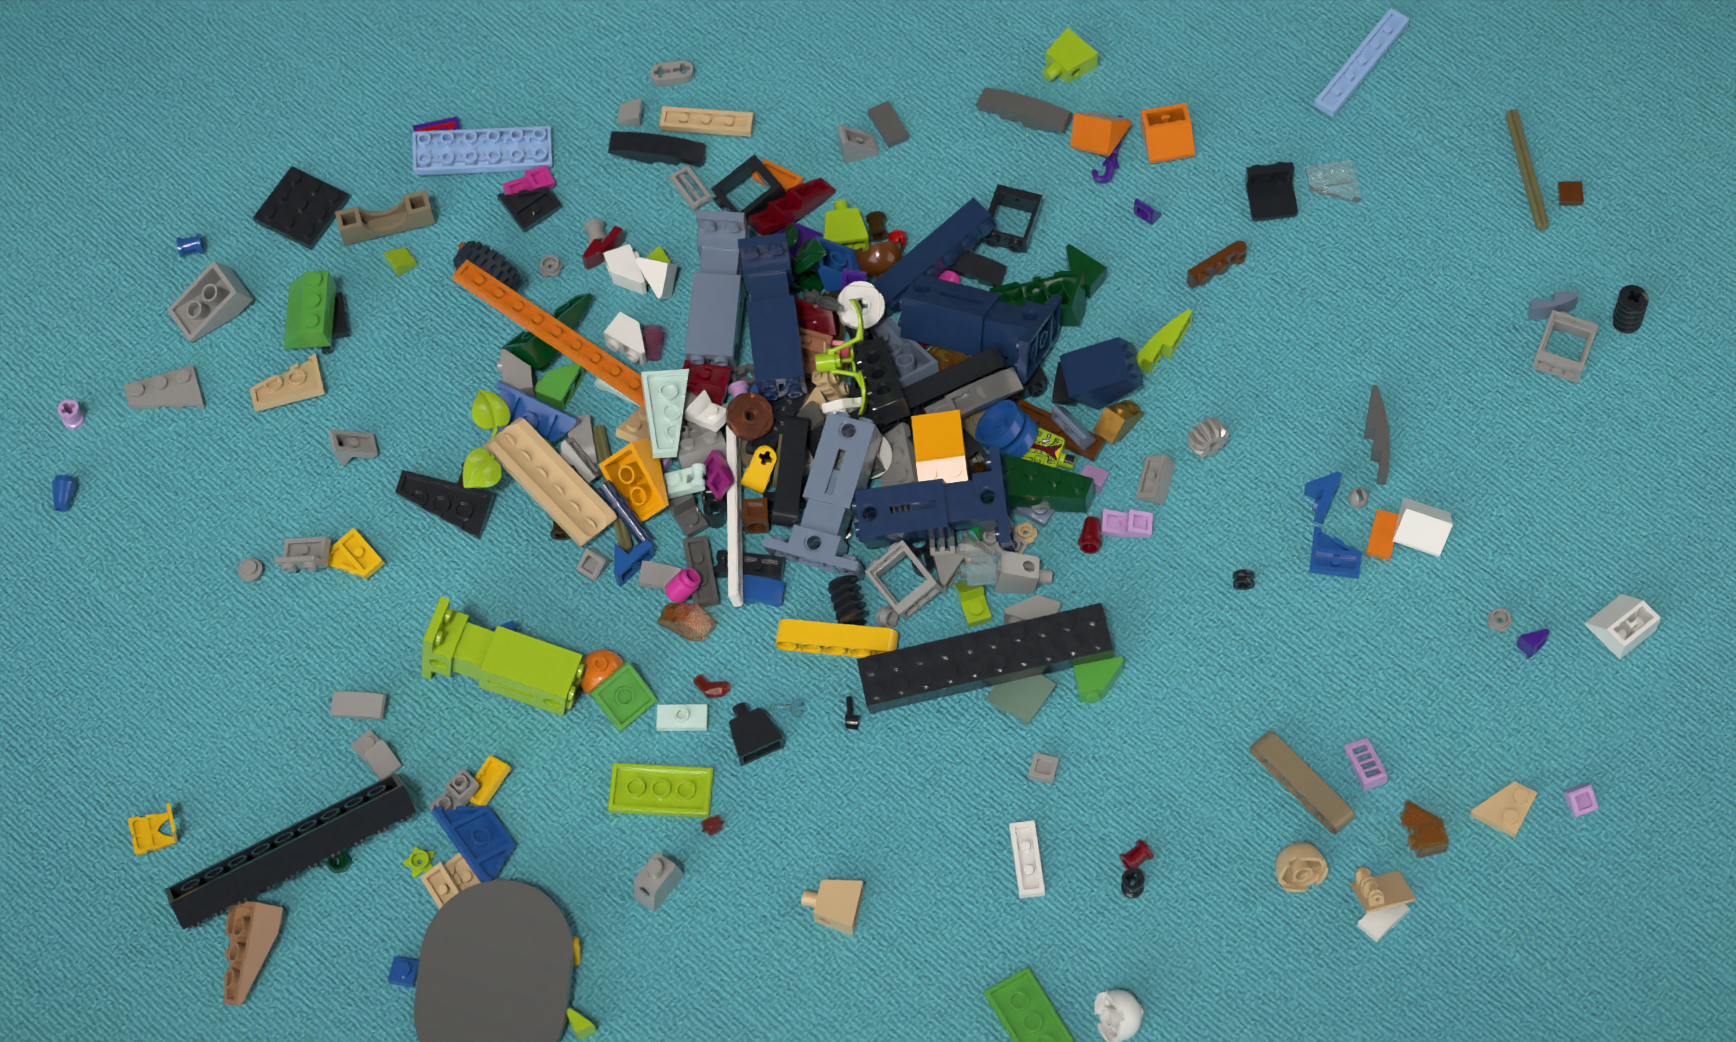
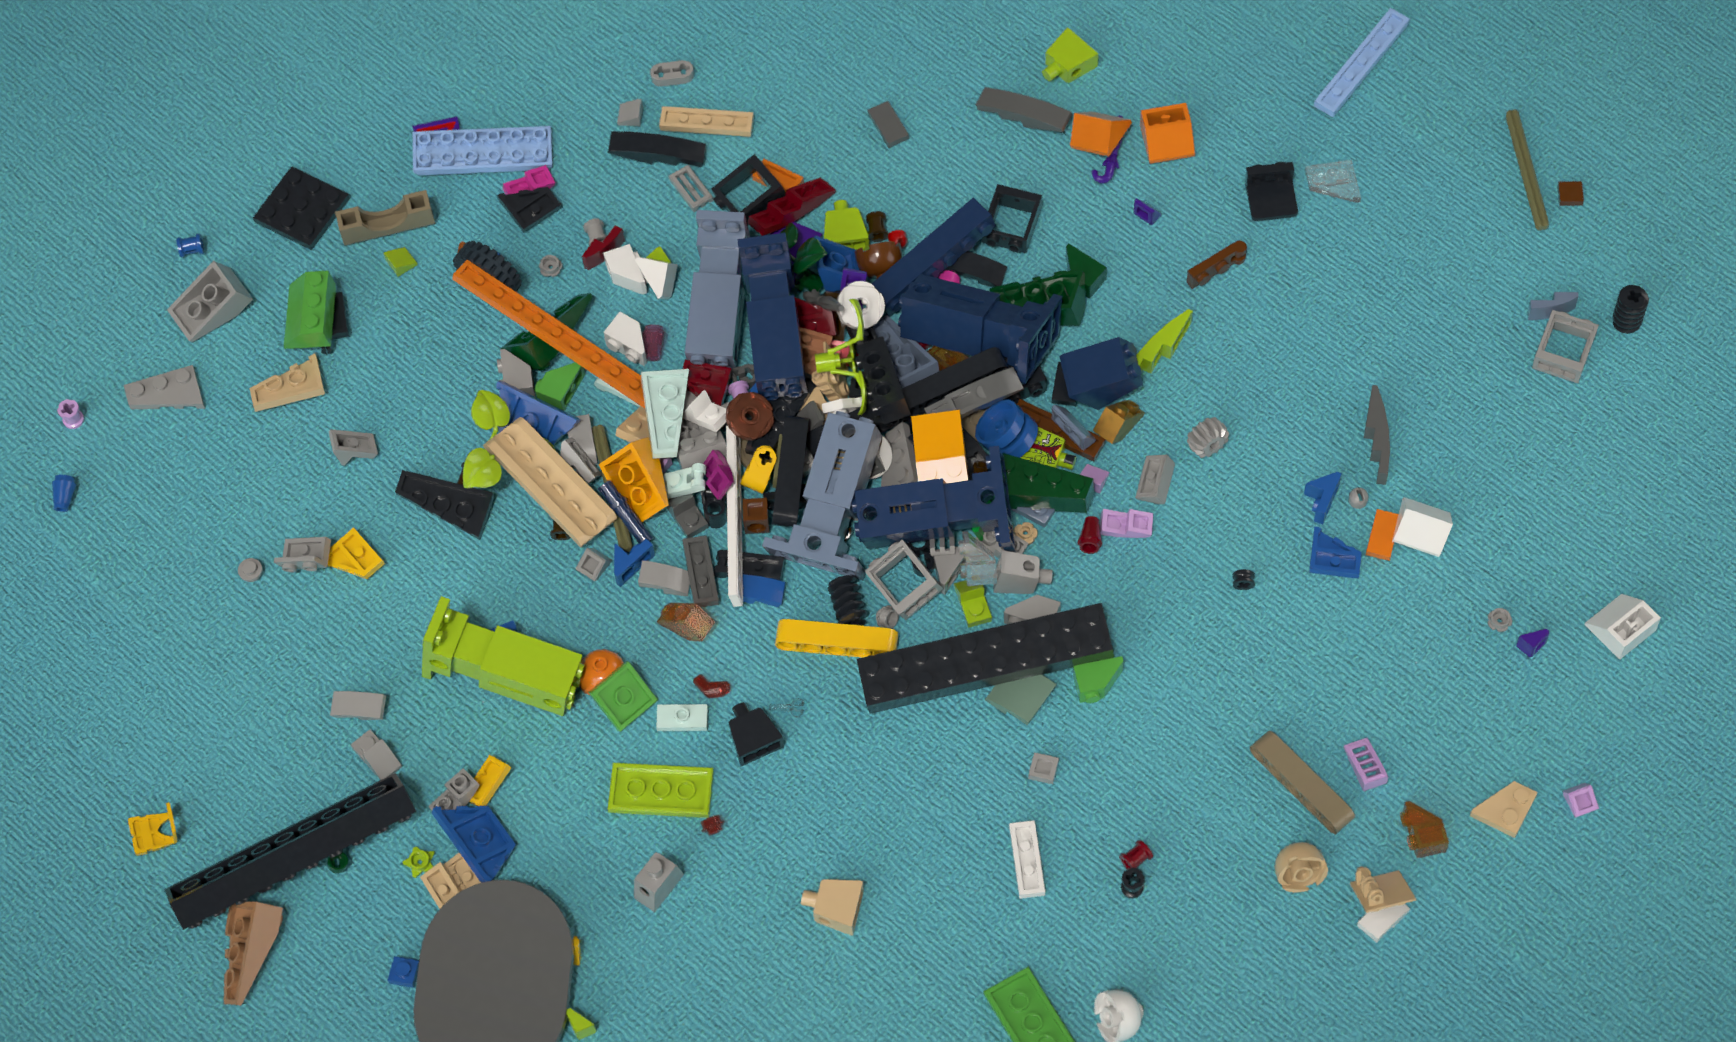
dark pink brick [665,568,701,603] -> none
light grey slope [837,124,879,163] -> none
black hand [845,696,860,730] -> none

